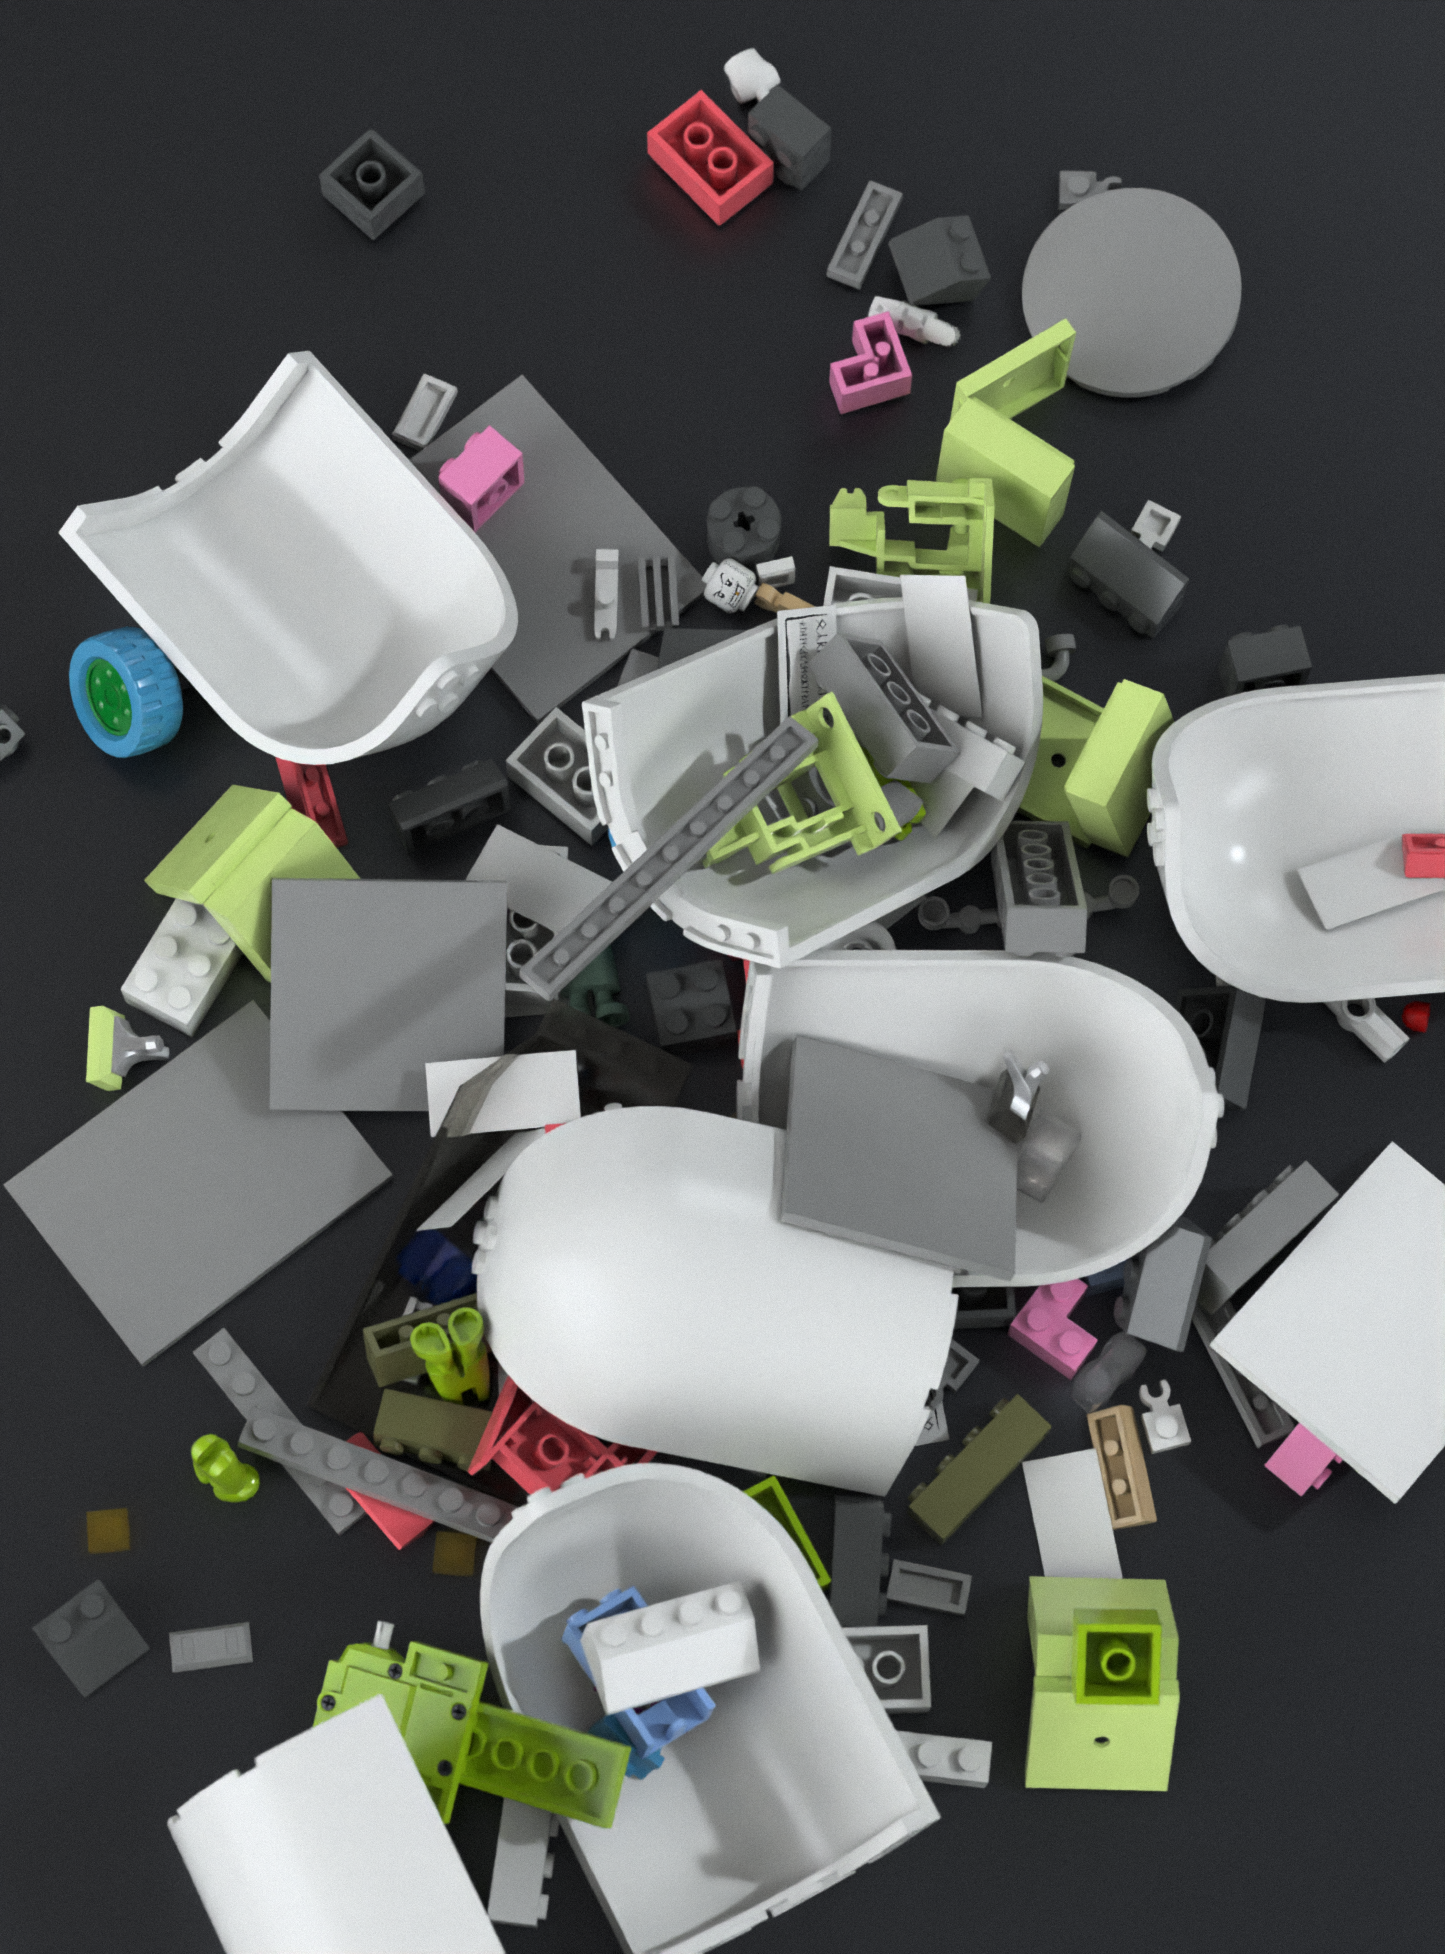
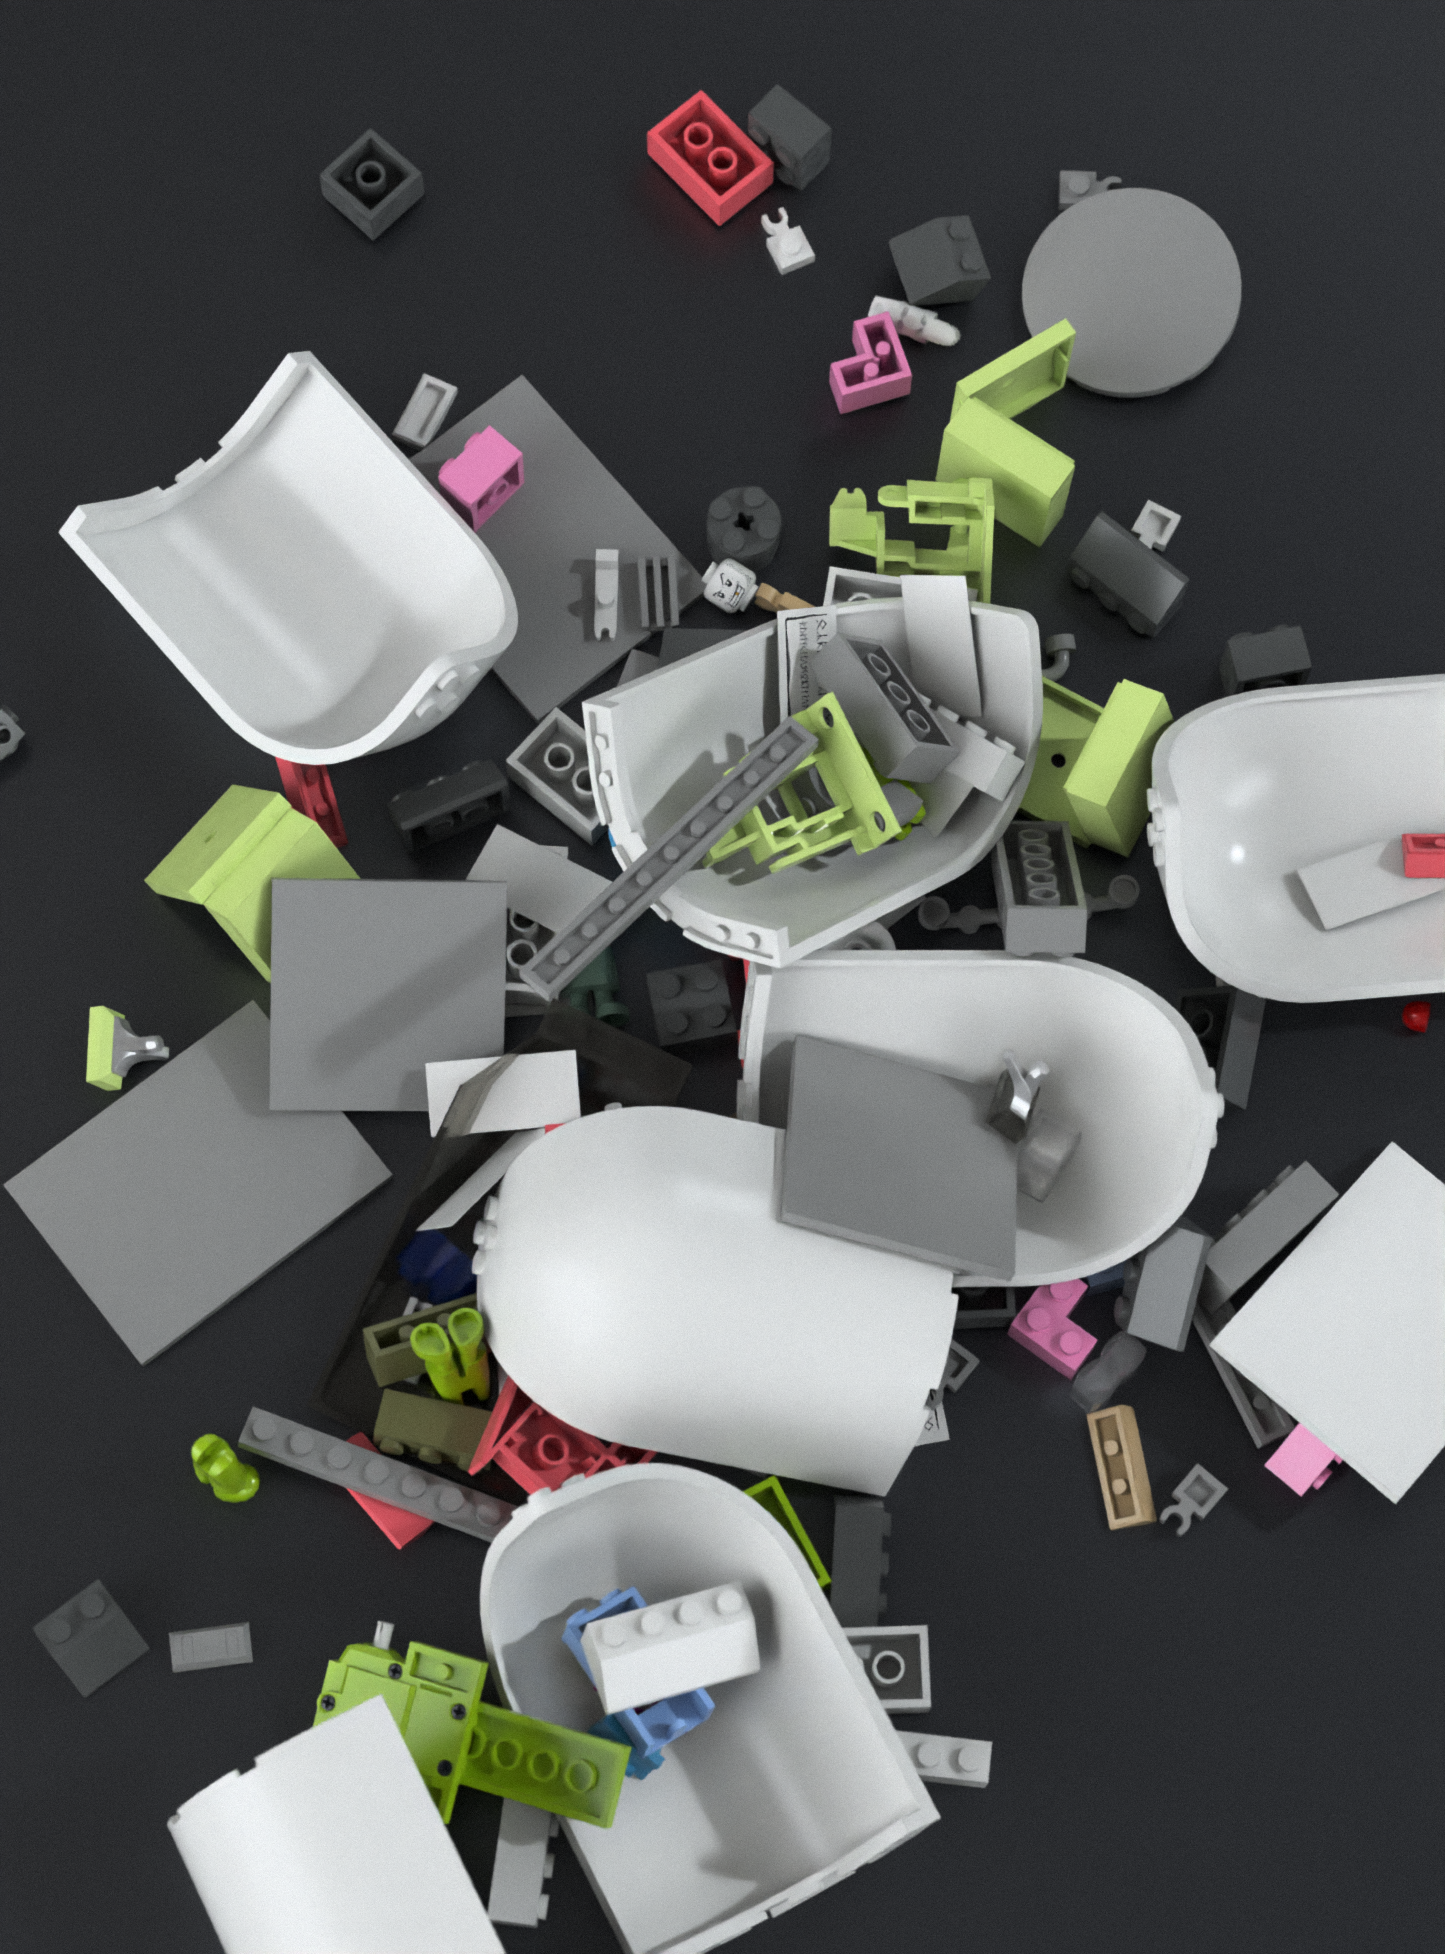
dark azure wheel [69,626,193,758] -> none
clear yellow plate [86,1508,131,1554] -> none
white brick [120,898,243,1037] -> none
light grey plate [193,1328,367,1536] -> none
clear yellow plate [433,1531,477,1577] -> none
white piece [724,49,780,104] -> none
white tile [756,556,795,588] -> none
light grey plate [826,180,903,290] -> none
light grey tile [887,1559,972,1617] -> none
olive brick [907,1394,1052,1546] -> none
white sticker [1022,1448,1123,1579] -> none
yellowish green container [1025,1576,1180,1791] -> none
lime brick [1071,1609,1162,1705] -> none
white plate [1139,1379,1191,1454] -> none
white piece [1323,998,1410,1063] -> none
none -> white plate [761,207,815,275]
none -> light grey plate [1159,1463,1228,1537]

